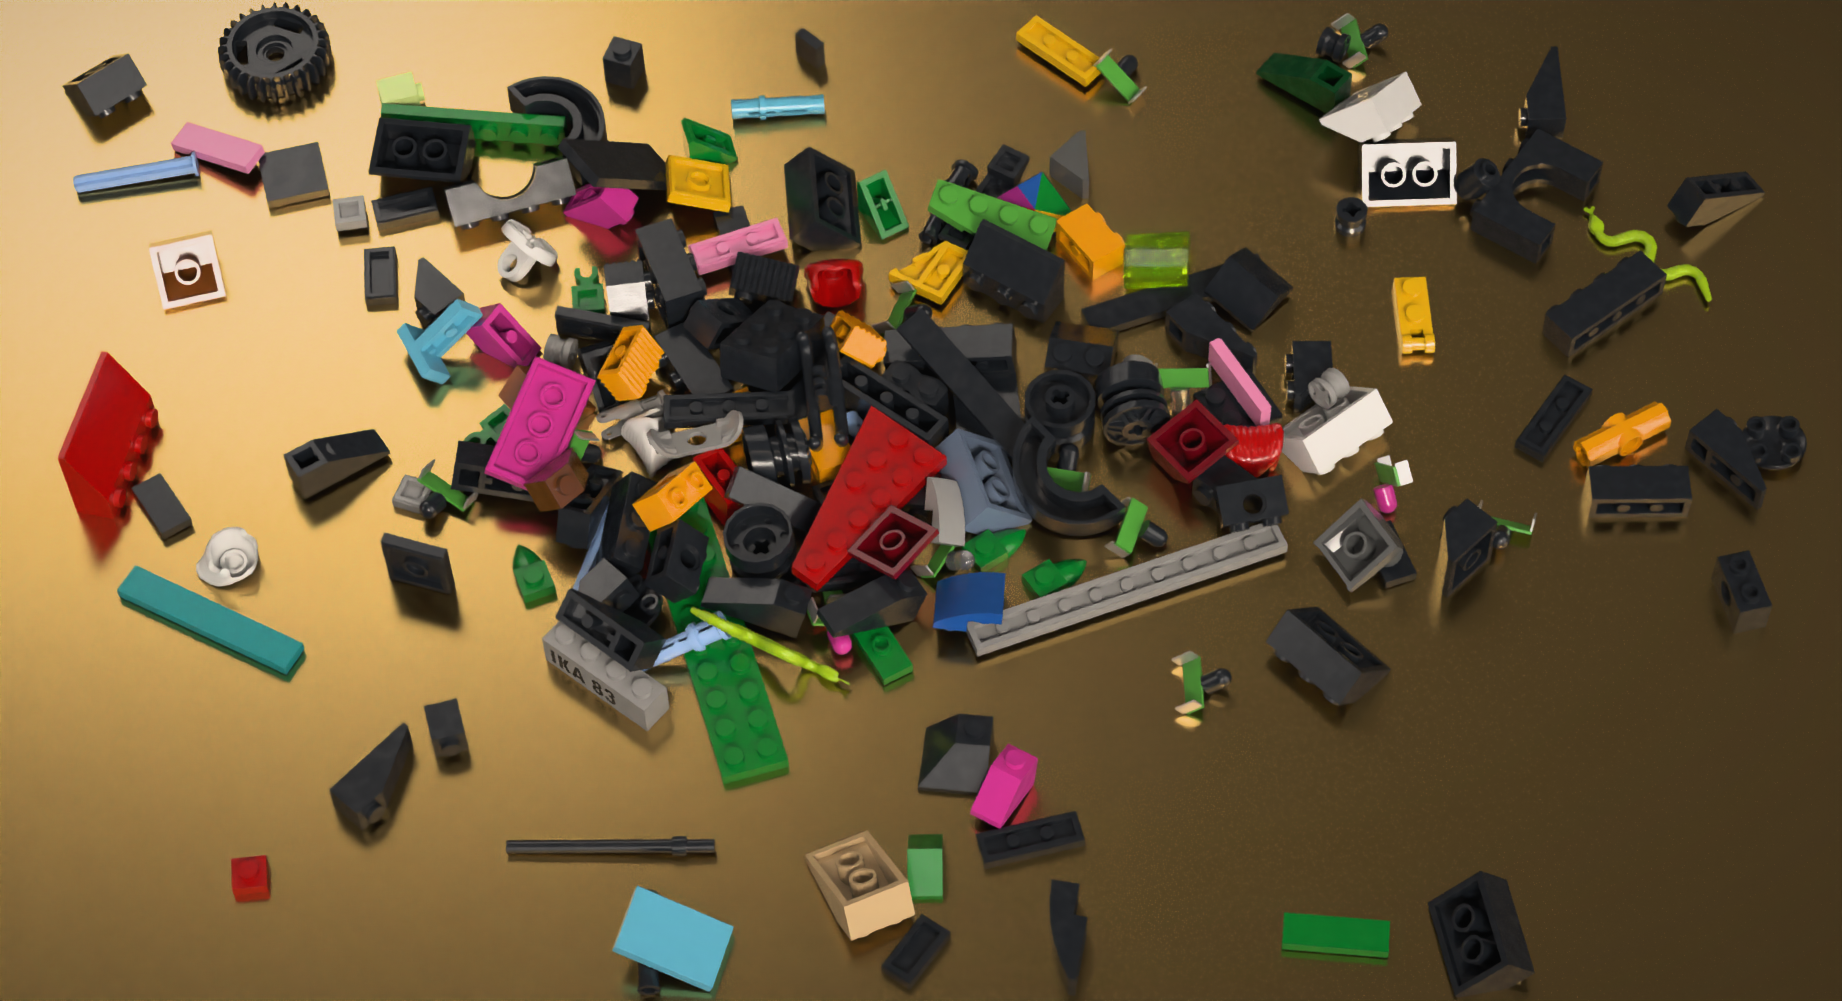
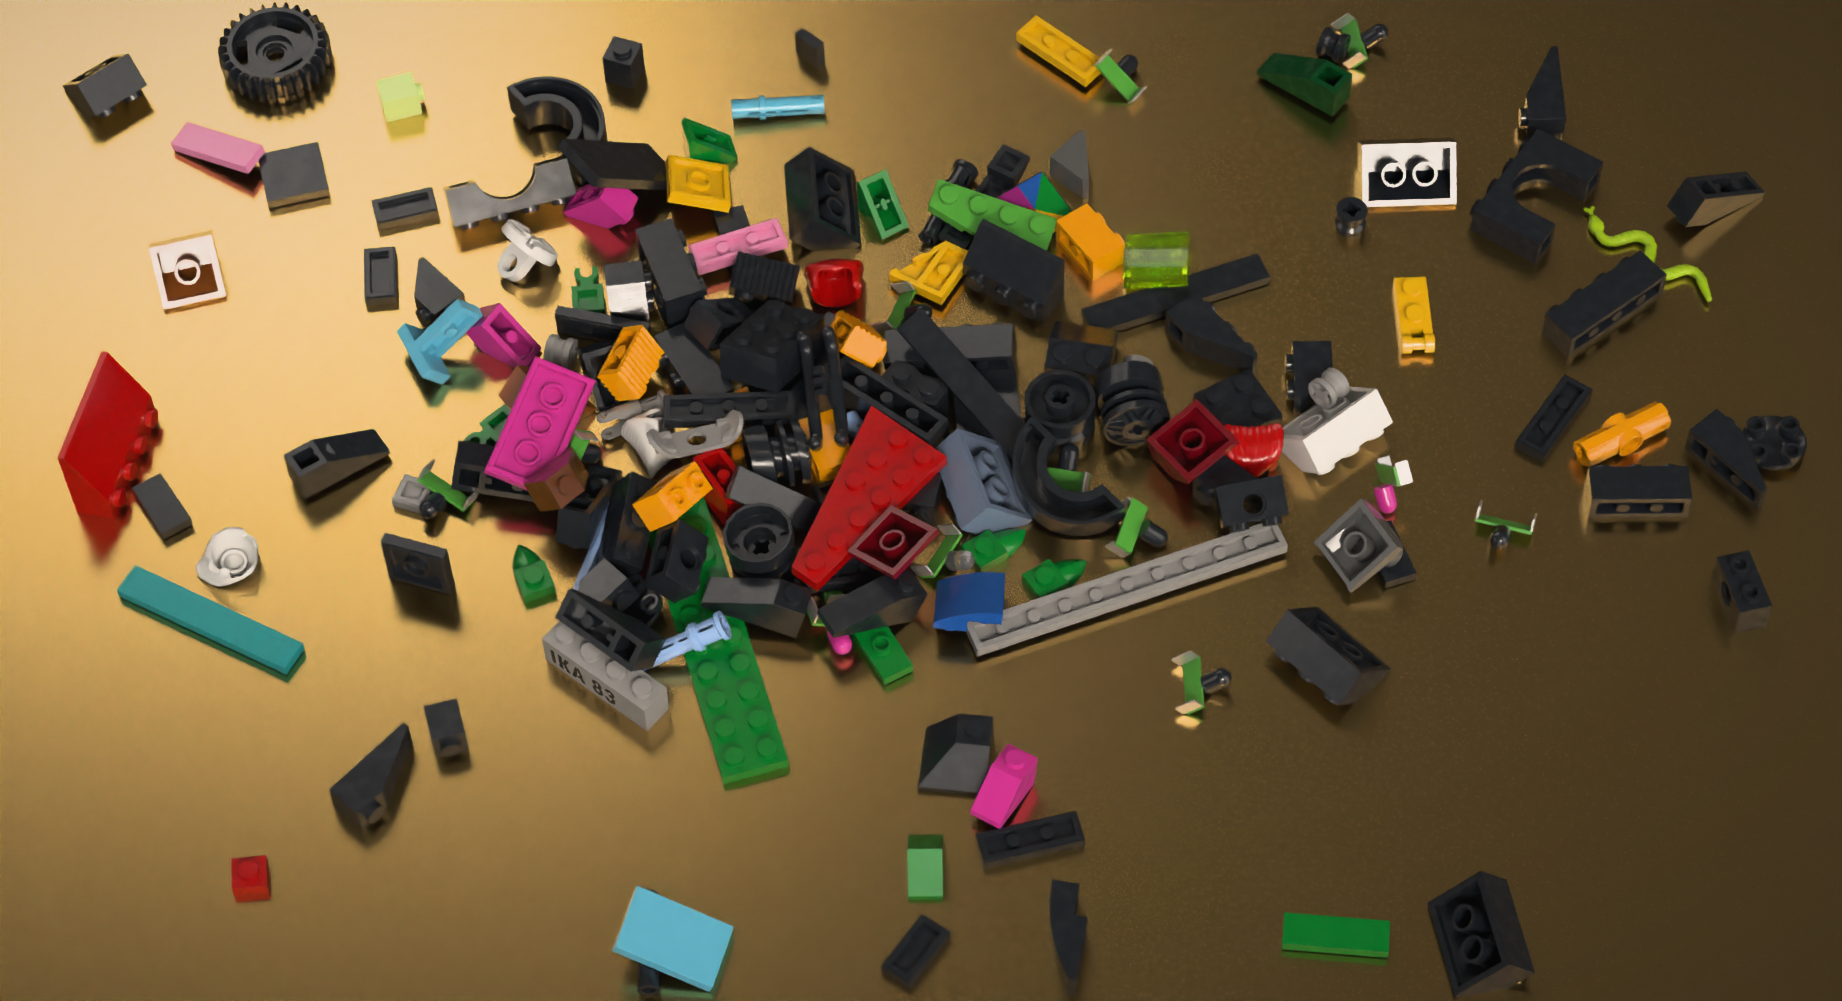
light blue axle [73,151,200,193] -> none
light grey plate [332,195,368,231] -> none
black slope [368,117,476,183] -> none
green plate [380,103,568,146] -> none
black bar [506,835,715,856] -> none
lime animal [690,607,850,685] -> none
tan slope [804,830,915,941] -> none
light grey slope [925,477,965,547] -> none
bright green piece [1154,362,1212,415] -> none
black slope [1204,247,1294,333] -> none
bright pink tile [1208,338,1271,426] -> none
white slope [1319,72,1422,143] -> none
black slope [1439,498,1498,598] -> none
black brick [1455,158,1500,200] -> none

